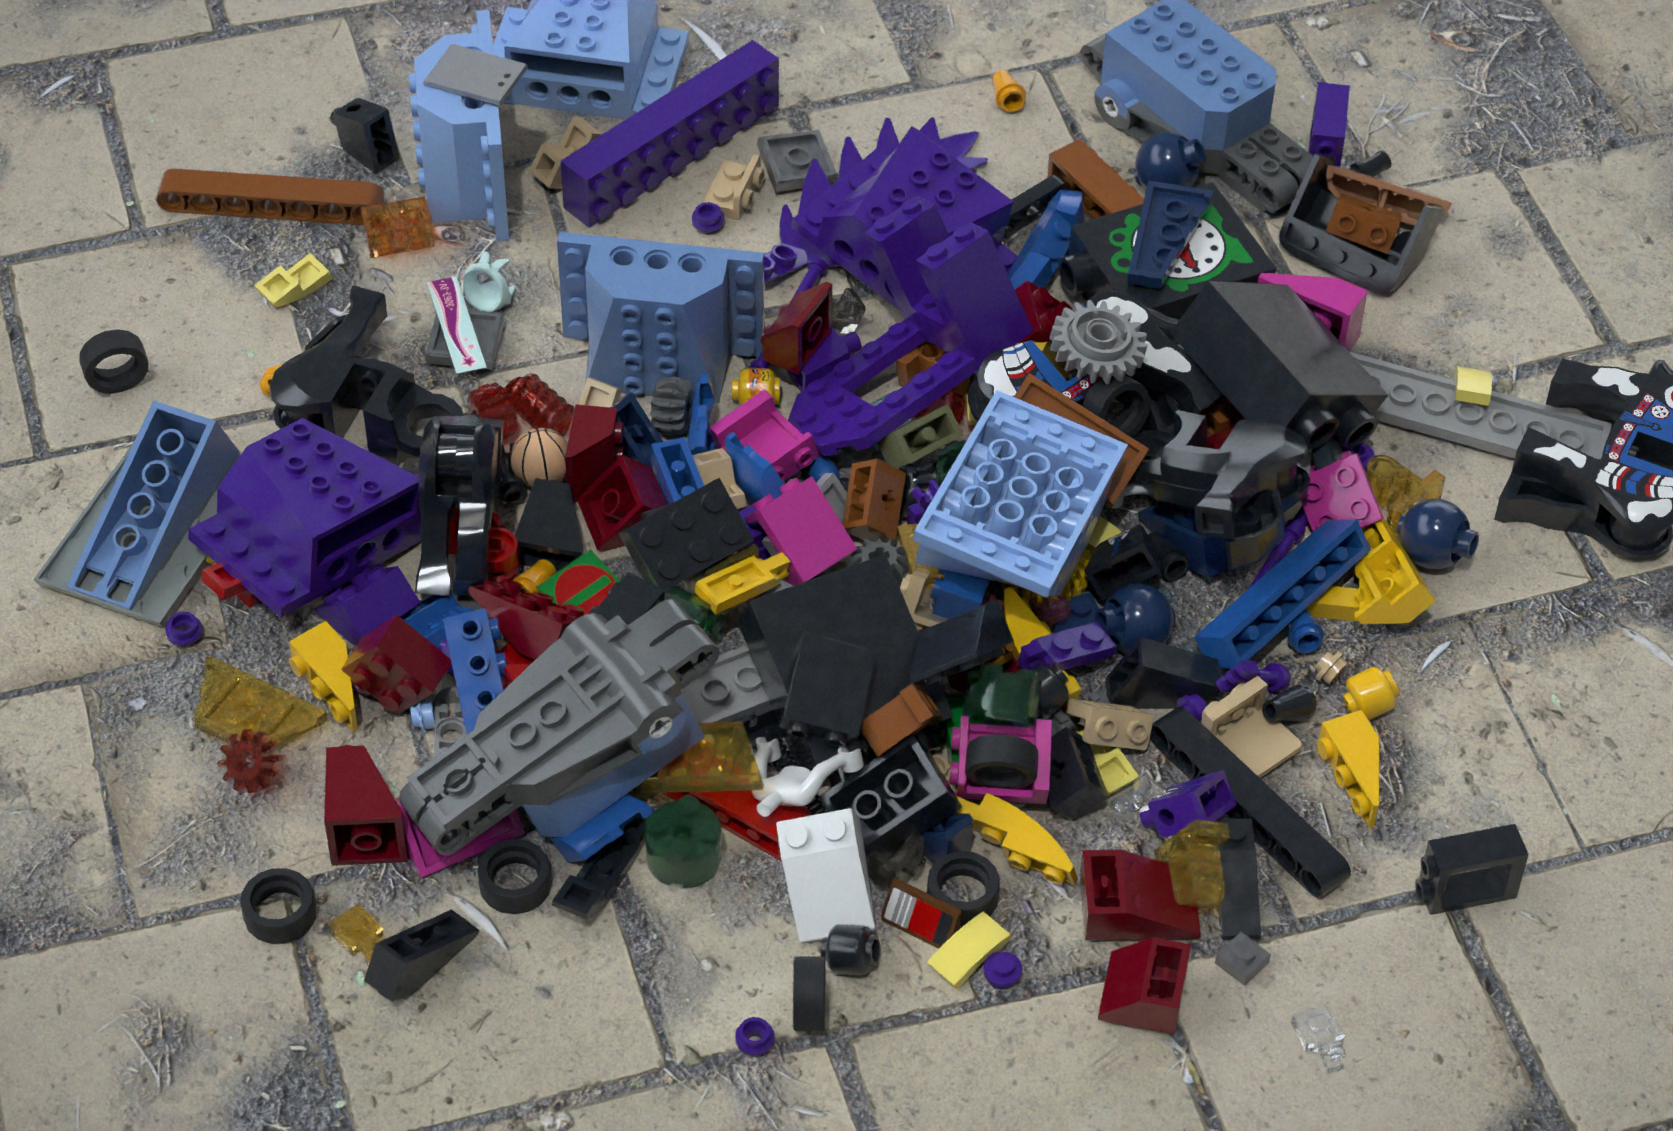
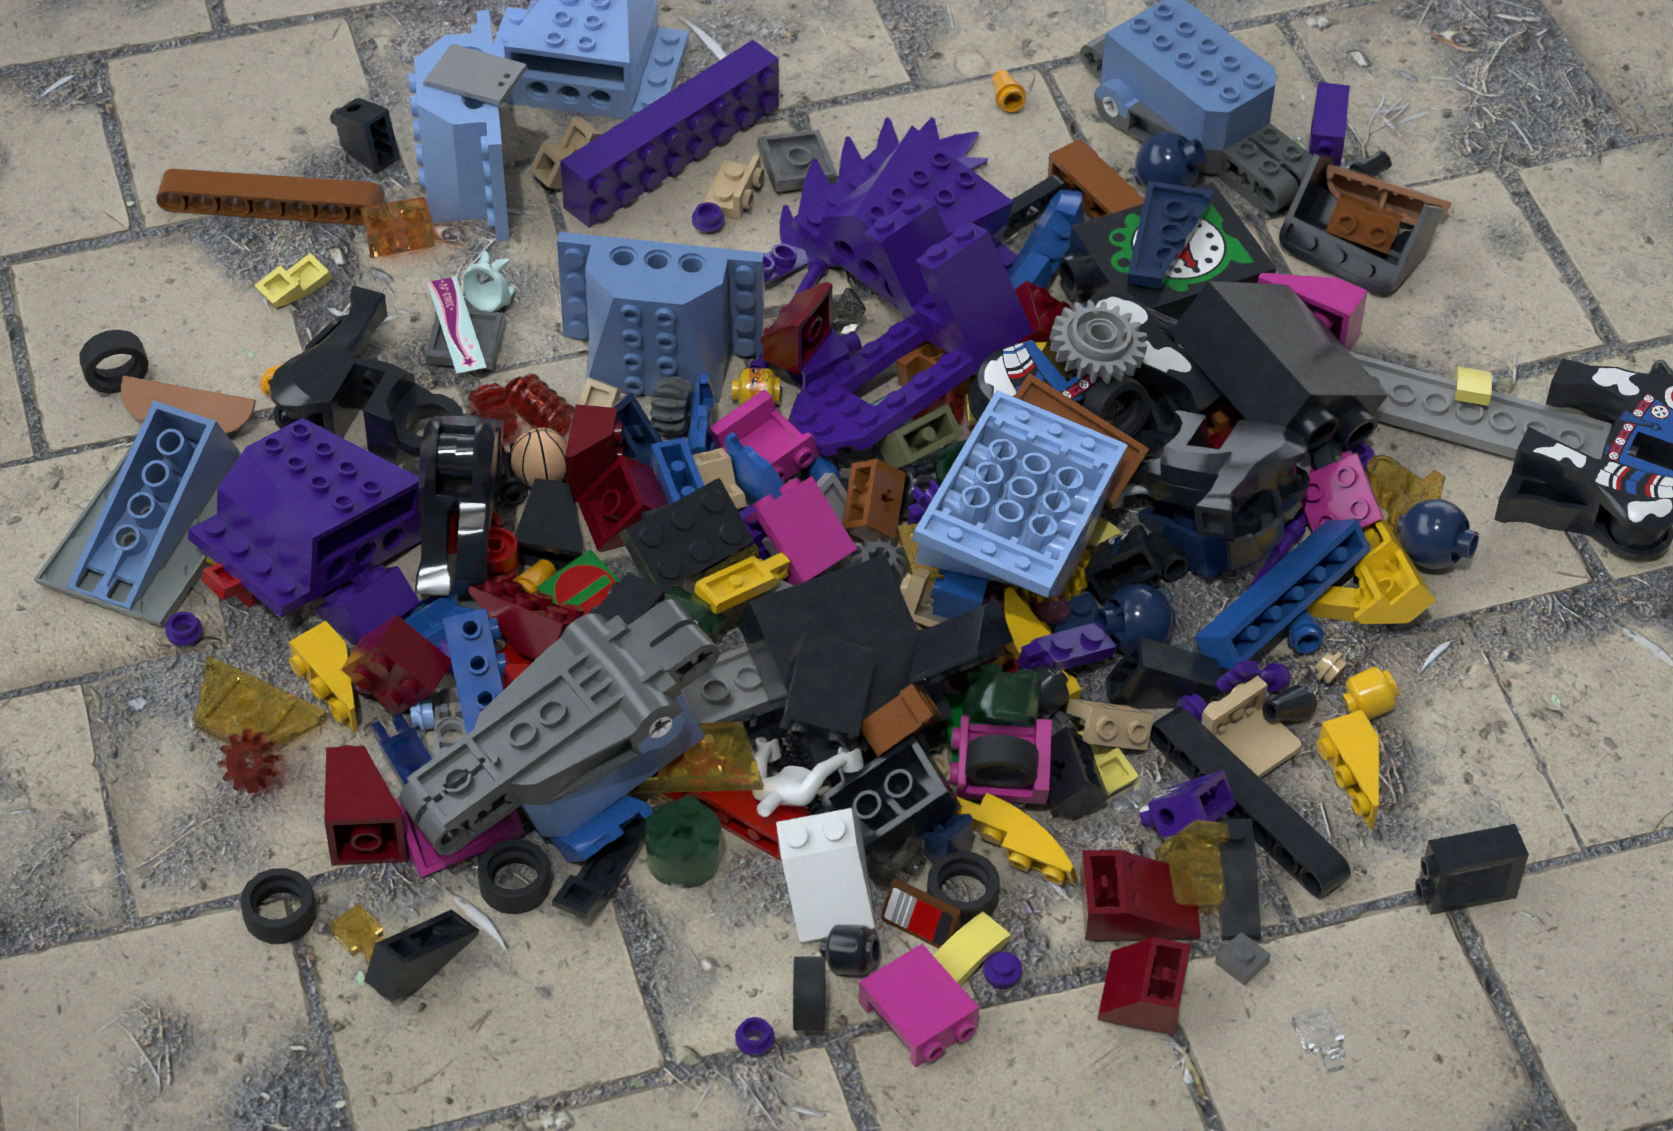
none -> nougat brick [121,376,256,434]
none -> clear blue hinge [371,712,432,788]
none -> dark pink panel [859,944,979,1067]

